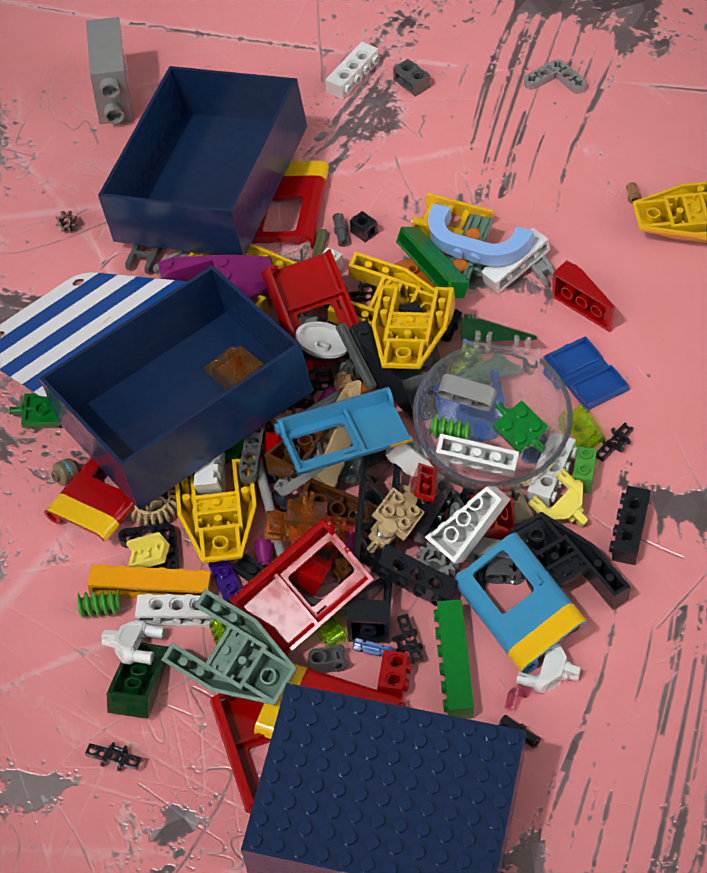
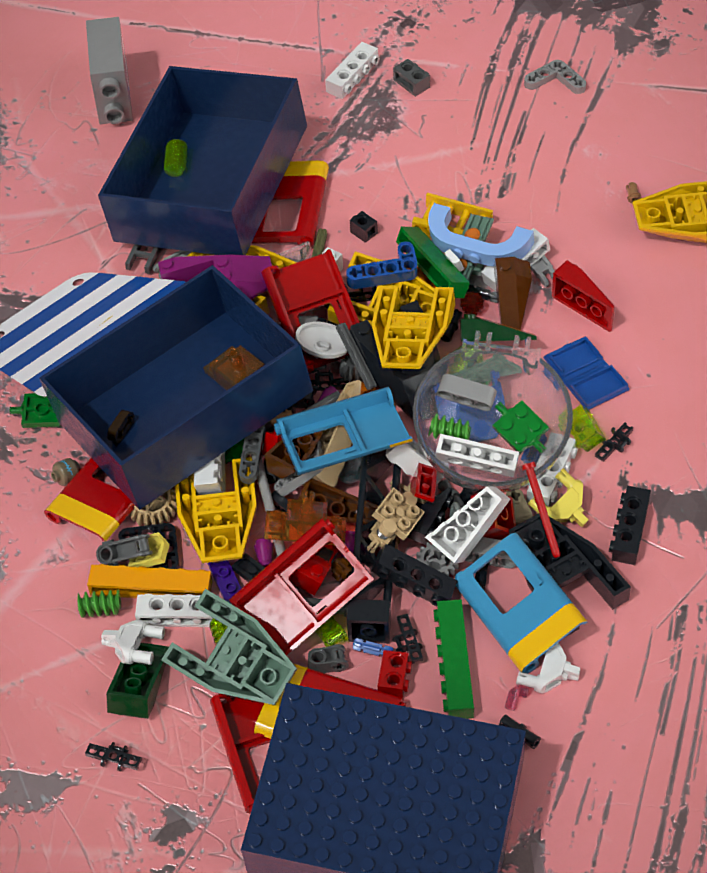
reddish brown gear [55,211,78,232] -> none
dark grey pin [332,213,349,247] -> none
medium nougat gear [334,371,357,392] -> none
dark grey piece [485,557,524,585] -> none
bright green brick [573,446,597,494] -> none
none -> dark grey piece [96,534,153,566]
none -> dark brown beam [107,410,134,443]
none -> clear neon green piece [164,139,187,177]
none -> blue beam [346,242,417,289]
none -> white tile [445,249,464,272]
none -> clear red gear [460,292,484,315]
none -> black axle [466,284,498,303]
none -> reddish brown wedge [494,257,532,330]
none -> red bar [521,462,561,558]

